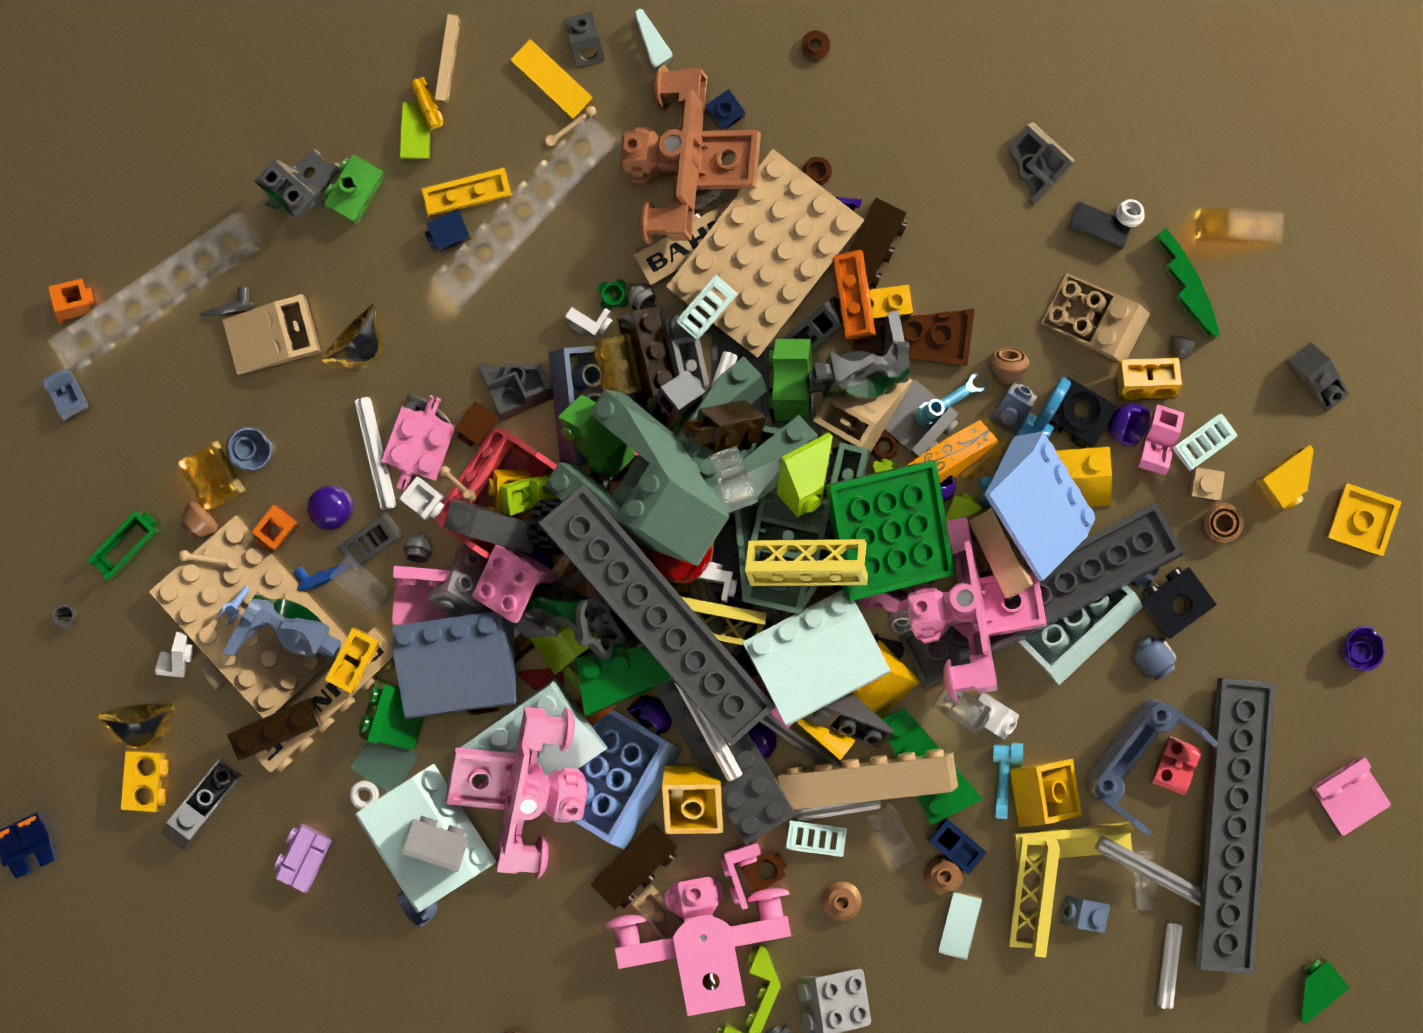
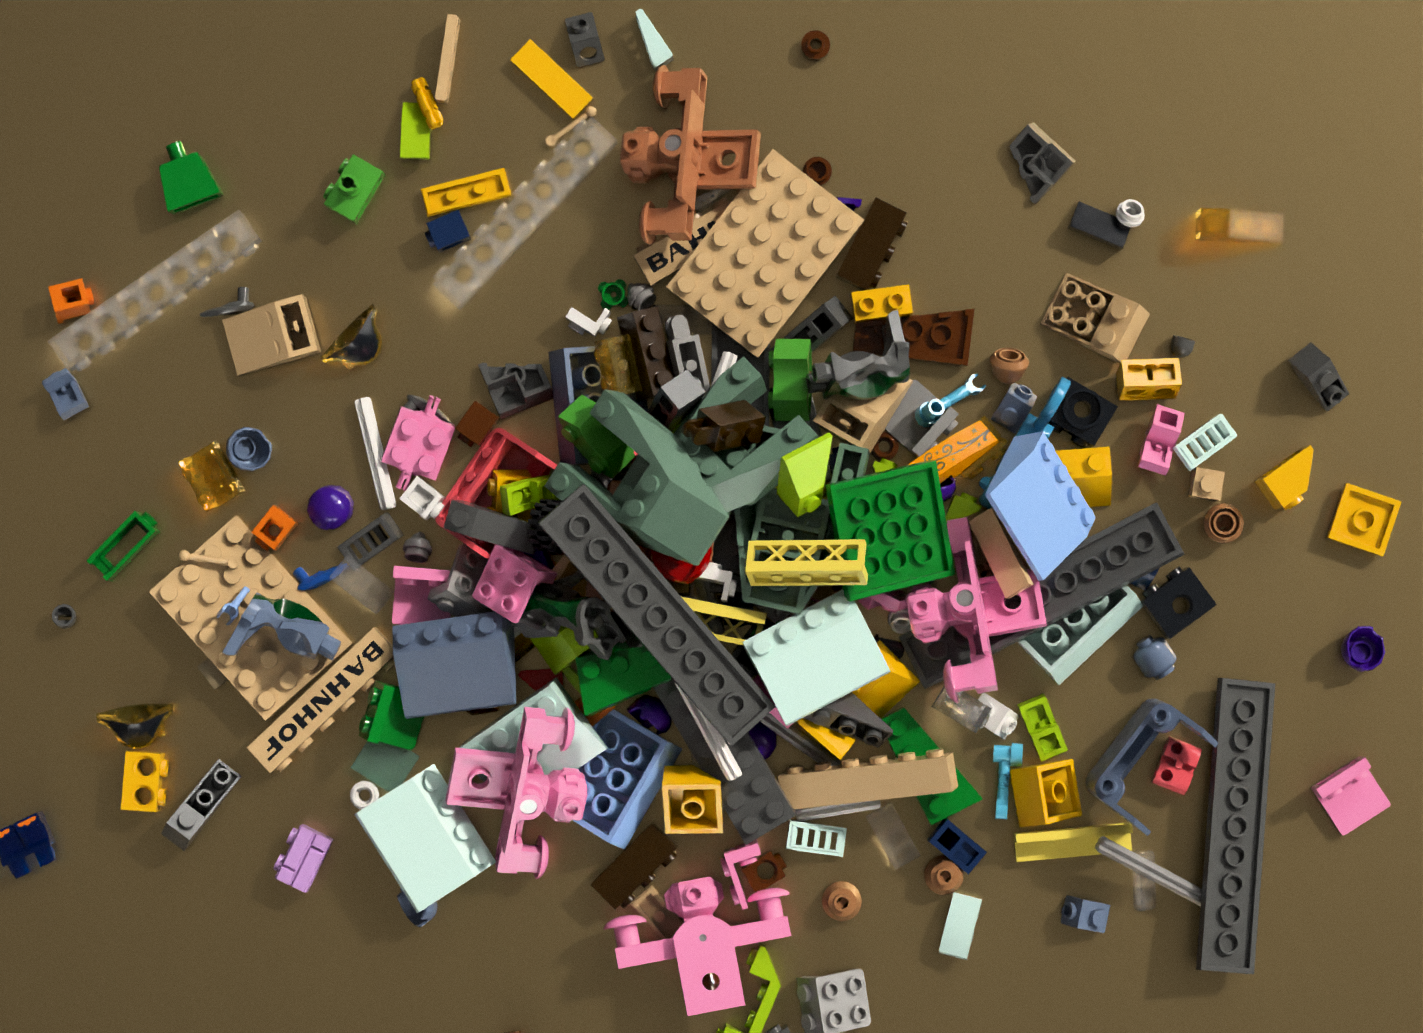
white bracket [155,632,193,678] -> none
medium nougat cone [181,501,218,538] -> none
dark brown brick [227,698,323,761] -> none
dark grey hips [254,149,341,219] -> none
yellow brick [325,628,382,694] -> none
light grey slope [401,815,469,872] -> none
tan hinge [439,466,476,502] -> none
light aqua slope [676,275,738,340] -> none
dark blue brick [705,89,746,130] -> none
clear slope [709,446,758,512] -> none
orange tile [833,250,876,341] -> none
light yellow fence [1008,836,1060,957] -> none
dark purple hair [1109,403,1150,446] -> none
green slope [1154,228,1220,340] -> none
white axle [1157,923,1182,1009] -> none
green slope [1297,958,1350,1025] -> none
none -> green torso [159,141,224,215]
none -> lime slope [1017,693,1068,762]

